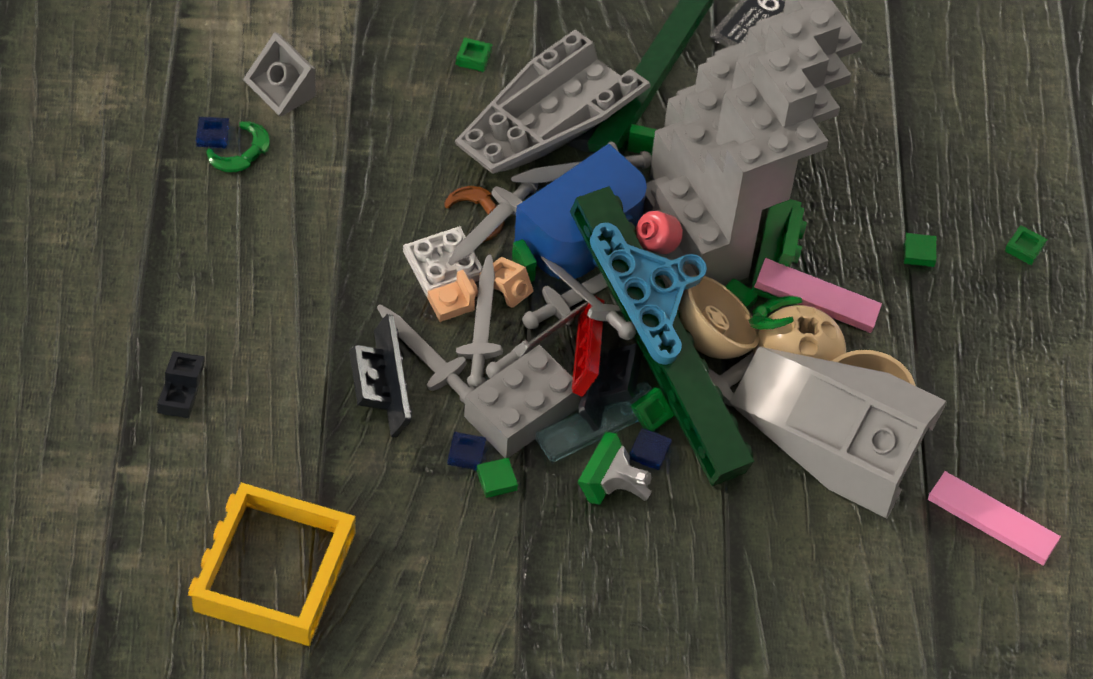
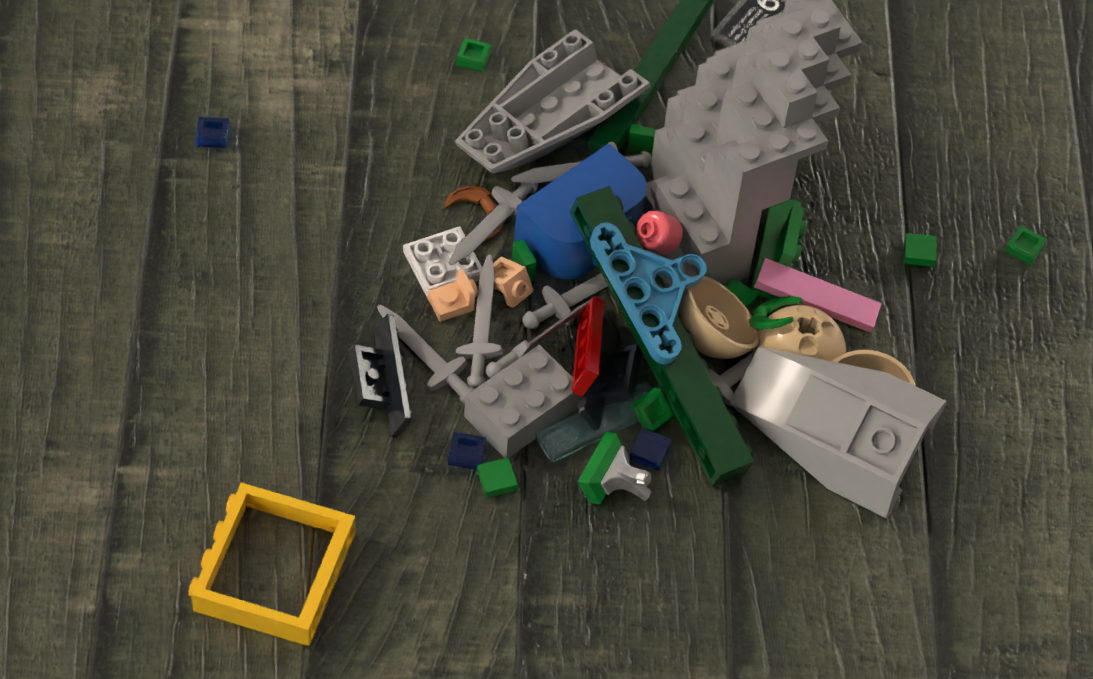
black slope [157,351,205,418] -> none
green piece [206,121,270,172] -> none
light grey slope [243,32,316,116] -> none
light grey sword [541,256,636,340] -> none
bright pink tile [927,471,1061,566] -> none

